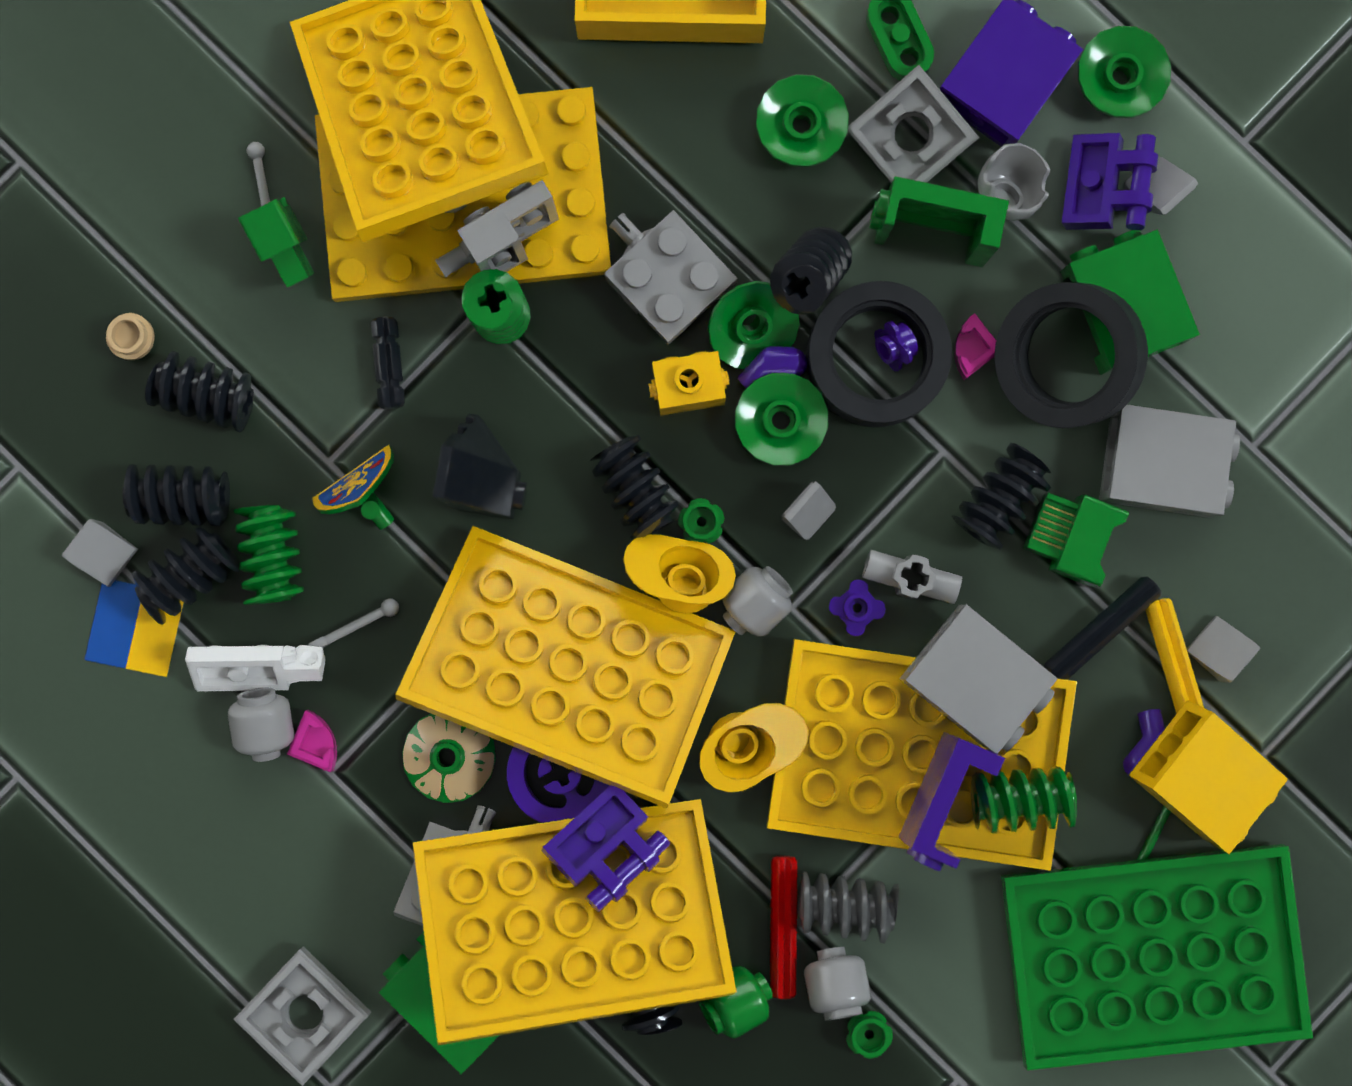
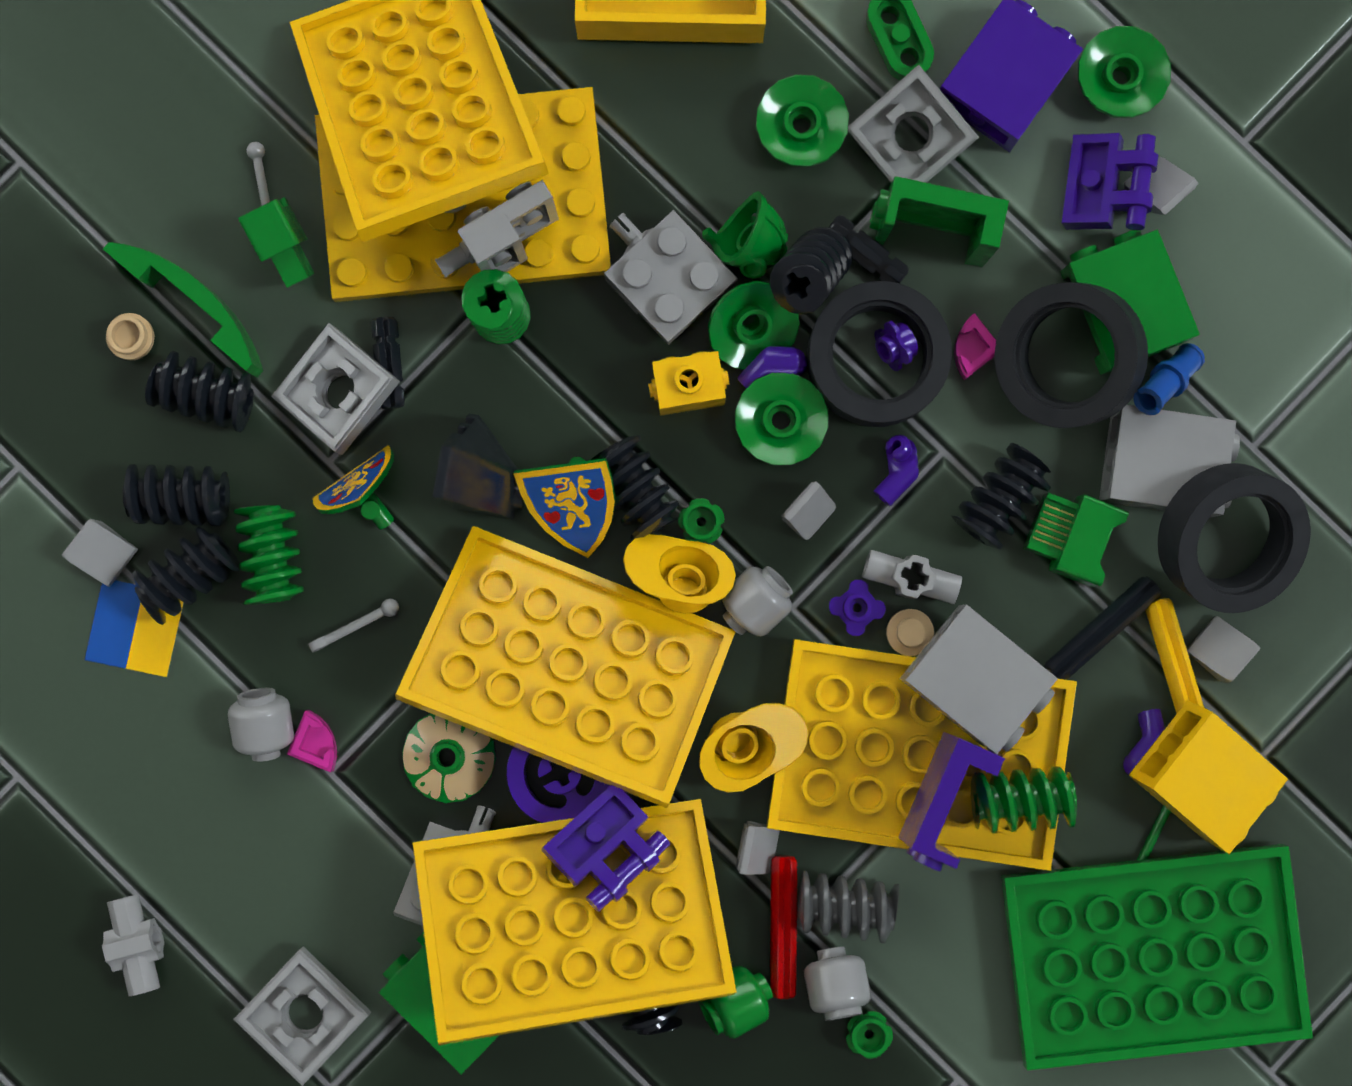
white hinge [185,645,325,691] -> none
light grey hair [978,143,1050,221] -> none
none -> light grey axle [102,894,165,996]
none -> green slope [103,242,263,378]
none -> light grey piece [271,323,400,455]
none -> shield [514,457,615,558]
none -> green helmet [702,191,788,279]
none -> light grey slope [736,821,779,875]
none -> black axle [828,215,909,284]
none -> dark purple arm [873,435,919,507]
none -> tan plate [886,609,934,656]
none -> blue pin [1133,343,1205,415]
none -> black tyre [1157,463,1311,613]

